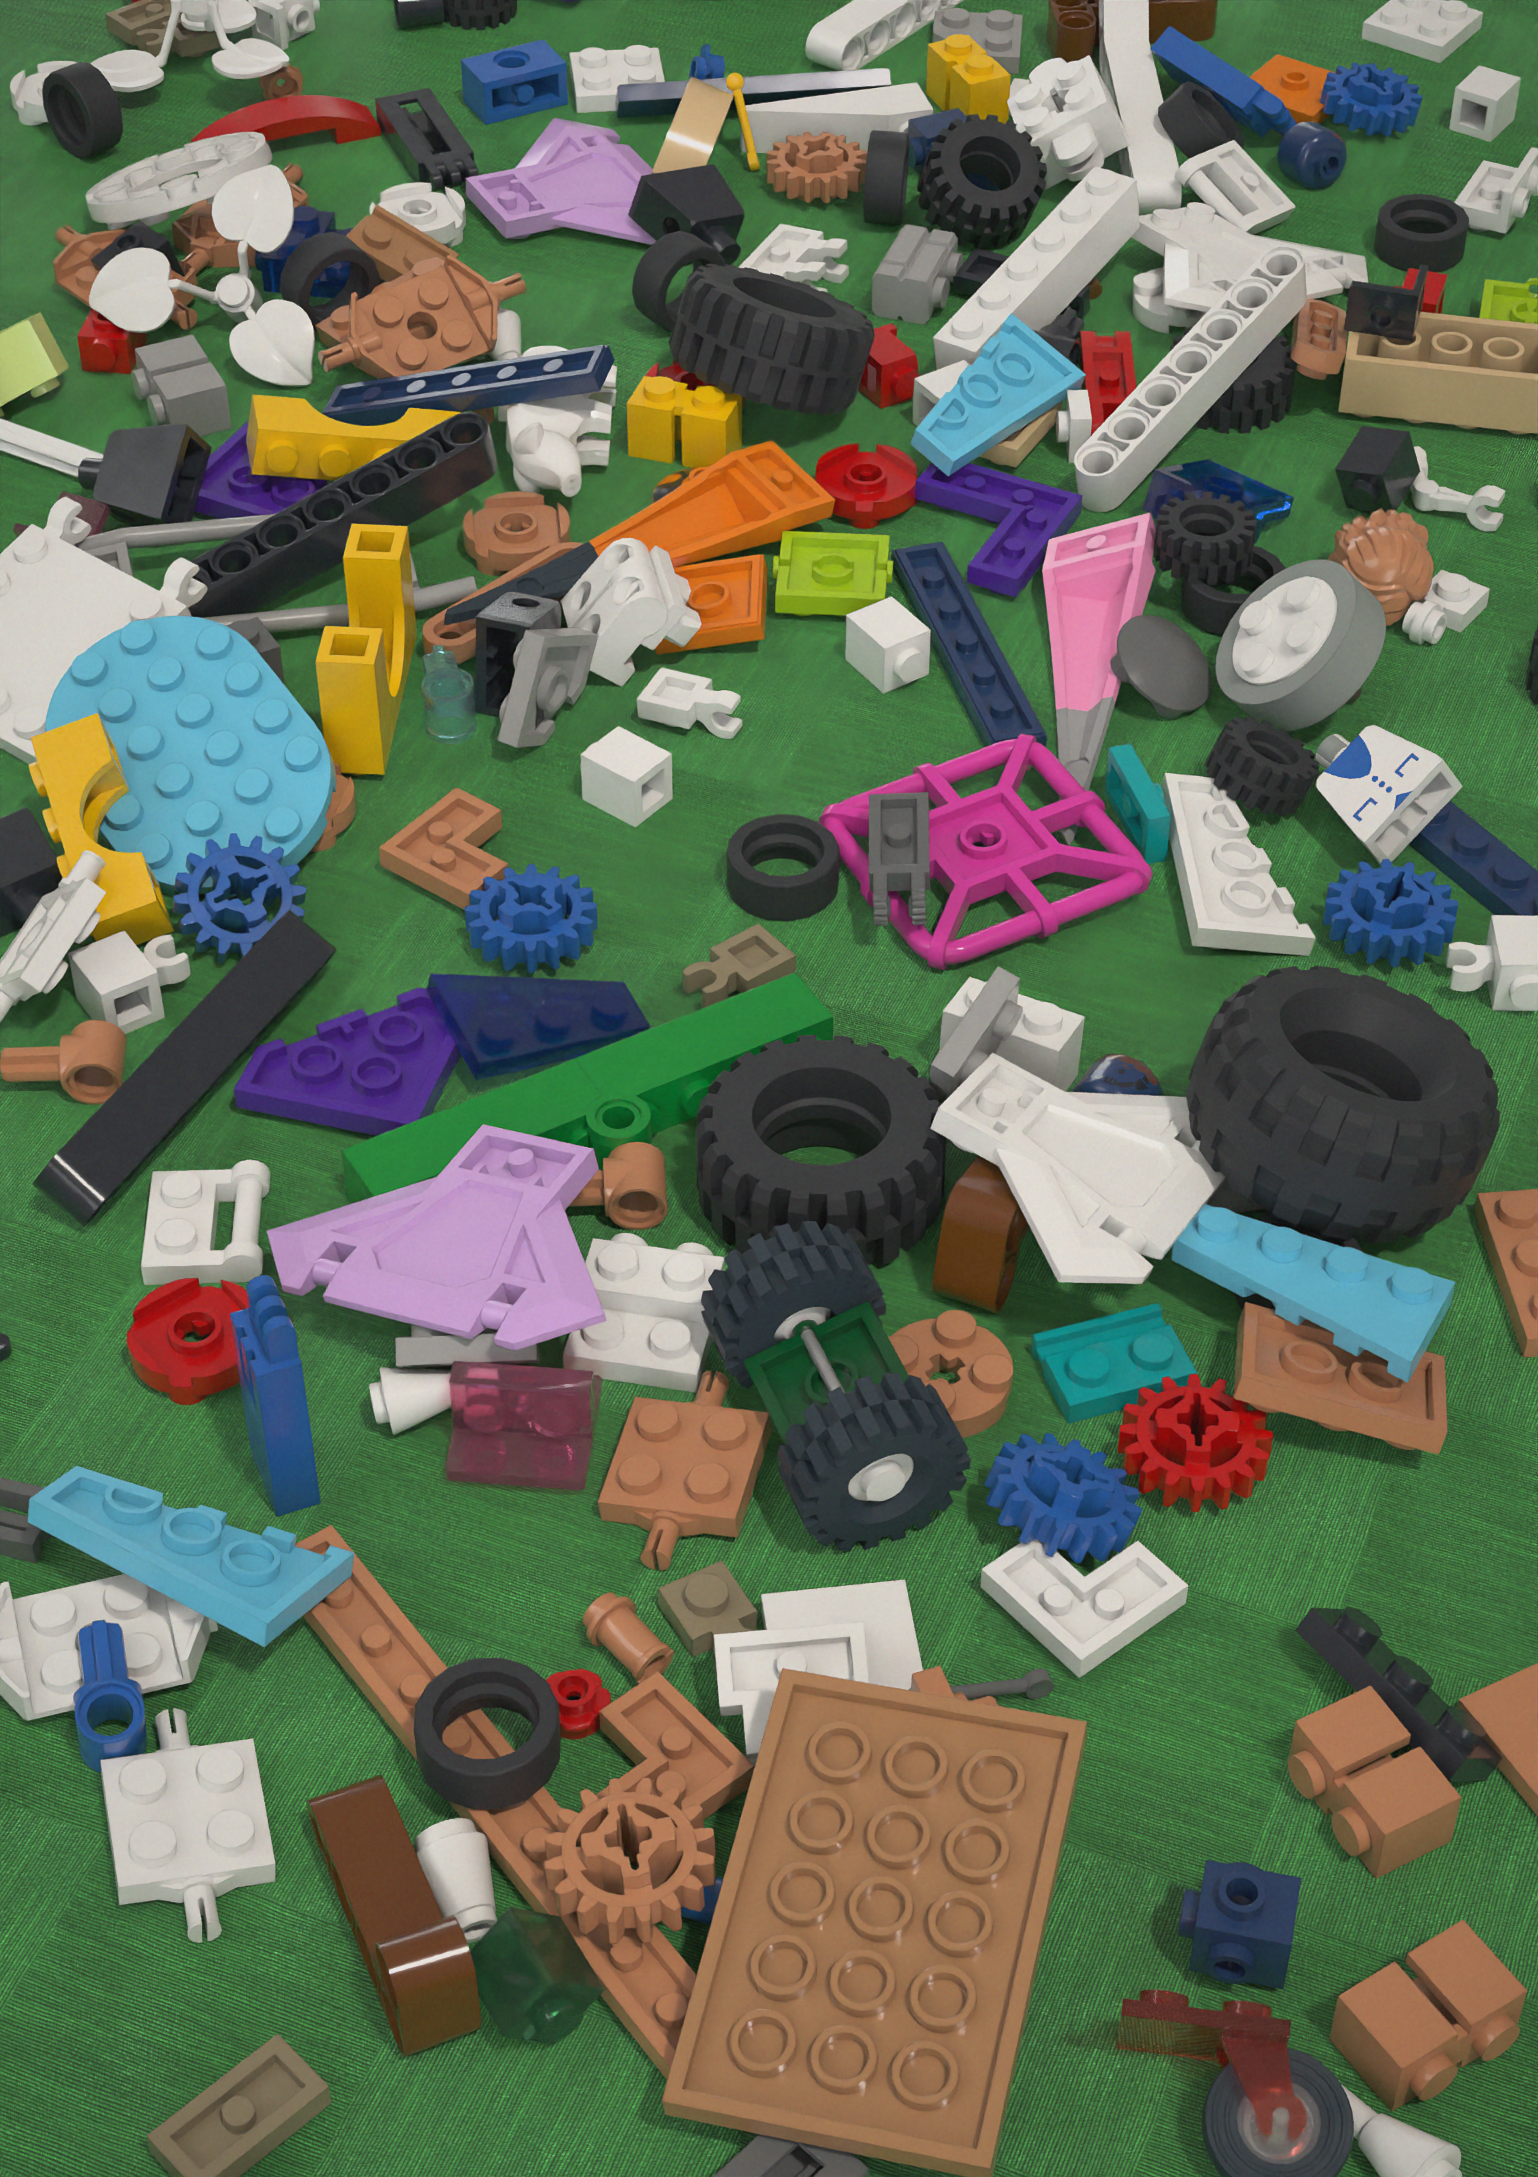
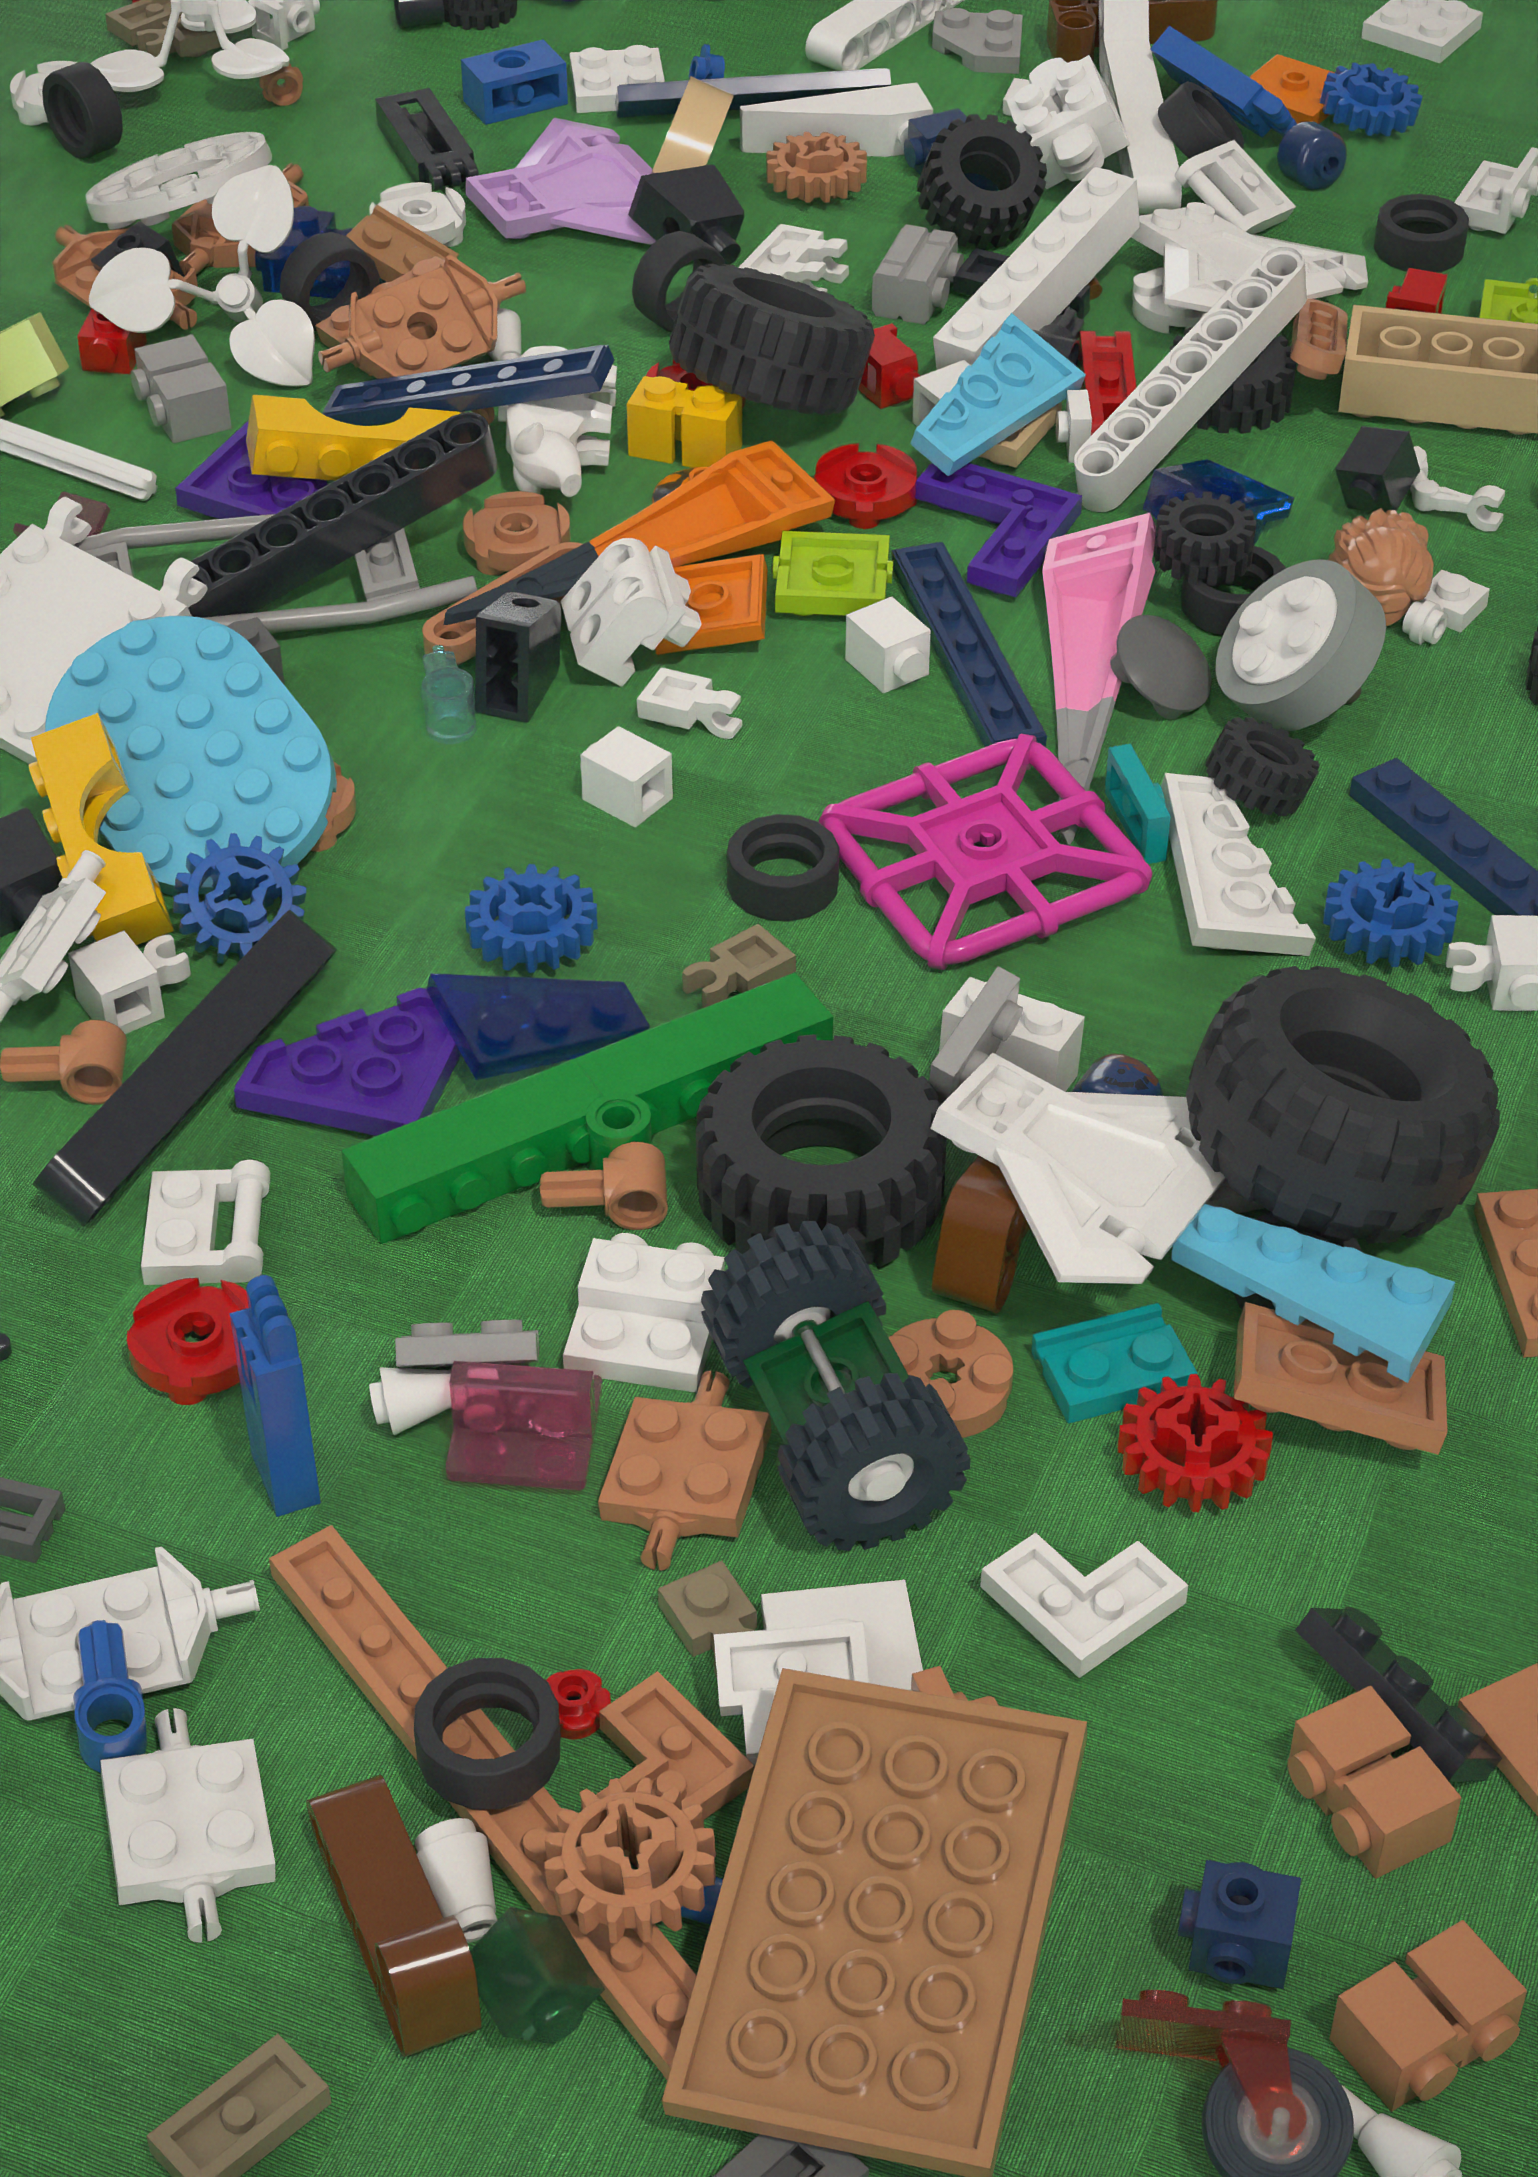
medium azure wing [27,1466,355,1647] -> none
black torso [78,424,212,527] -> none
red slope [190,95,381,144] -> none
lavender plate [267,1124,607,1351] -> none
yellow arch [315,524,417,775] -> none
nougat plate [379,787,508,910] -> none
light grey plate [497,628,599,748] -> none
nougat pin [583,1592,674,1684] -> none
yellow hinge [726,72,760,172] -> none
black tyre [863,130,909,225] -> none
dark grey hinge [869,792,930,926] -> none
dark grey hinge [909,1669,1054,1699] -> none
yellow piece [926,34,1011,124] -> none
blue gear [984,1433,1142,1563] -> none
white torso [1315,725,1463,865] -> none
black bracket [1344,265,1428,341] -> none
white brick [1449,65,1521,142] -> none

